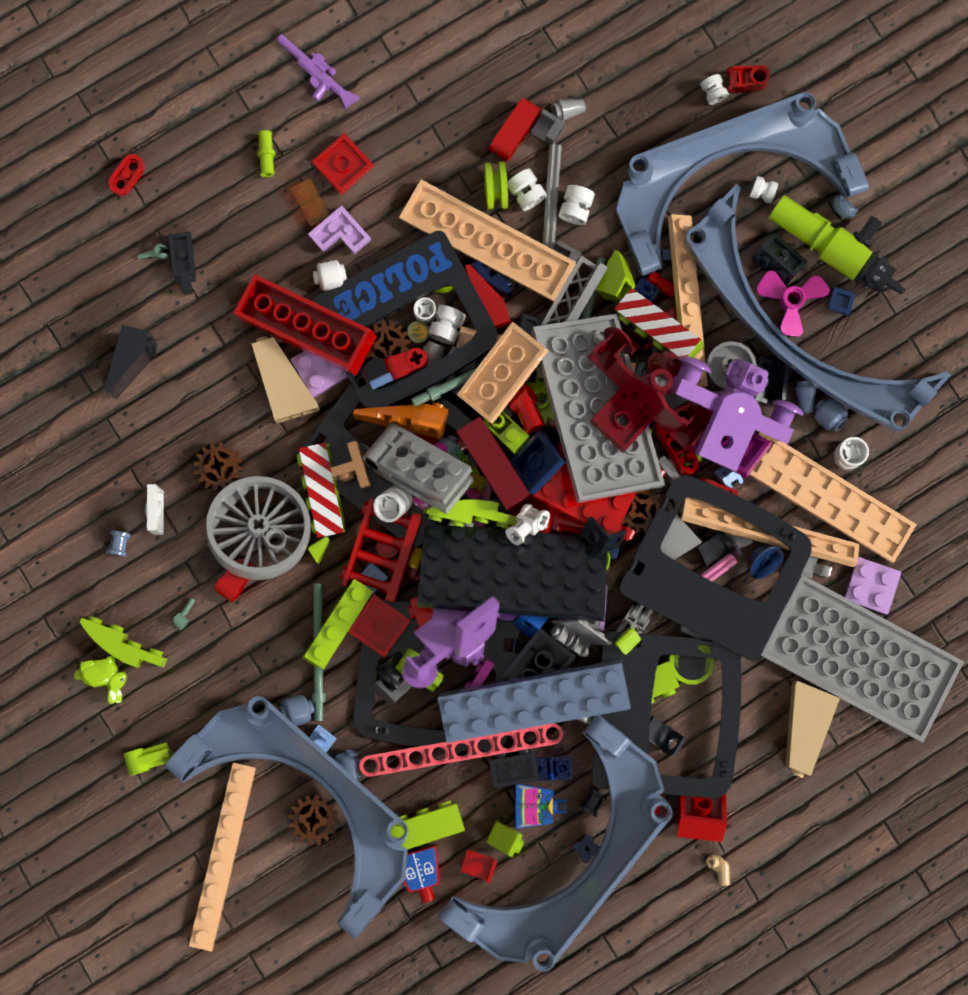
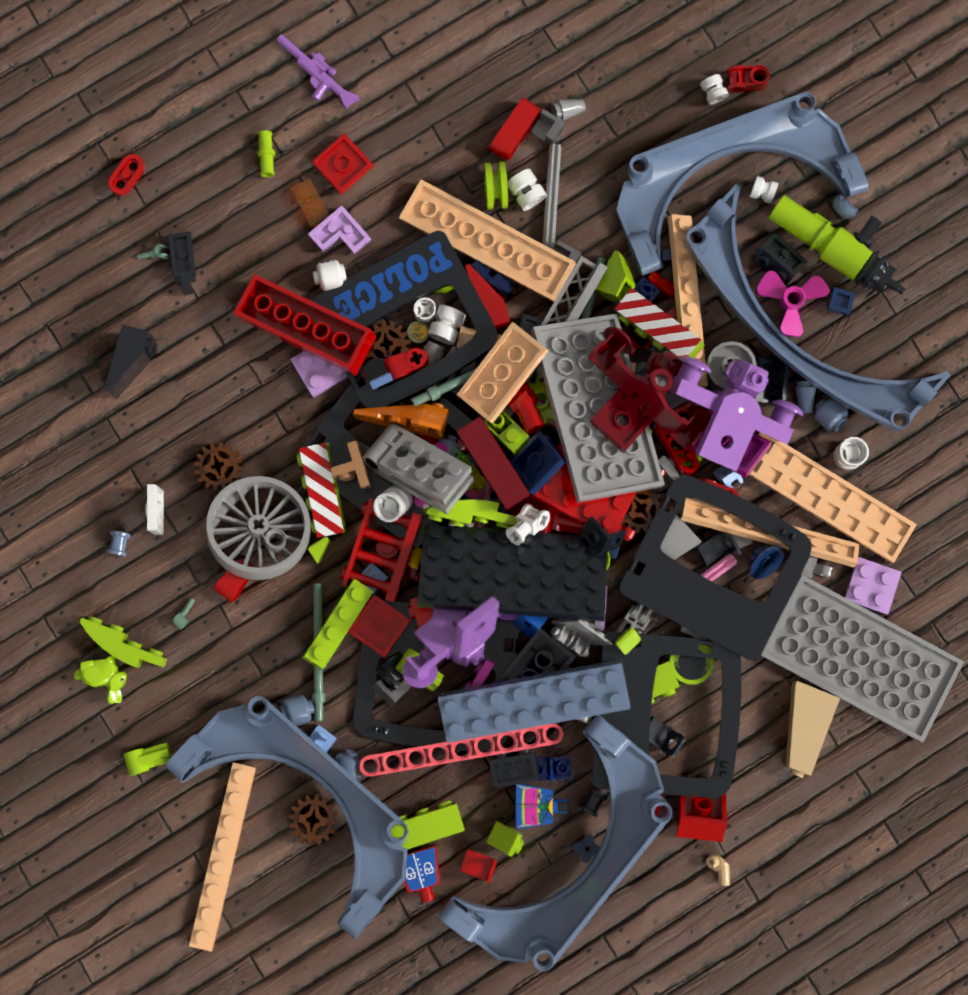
tan slope [252,336,320,424] -> none
white wheel [559,185,595,225] -> none

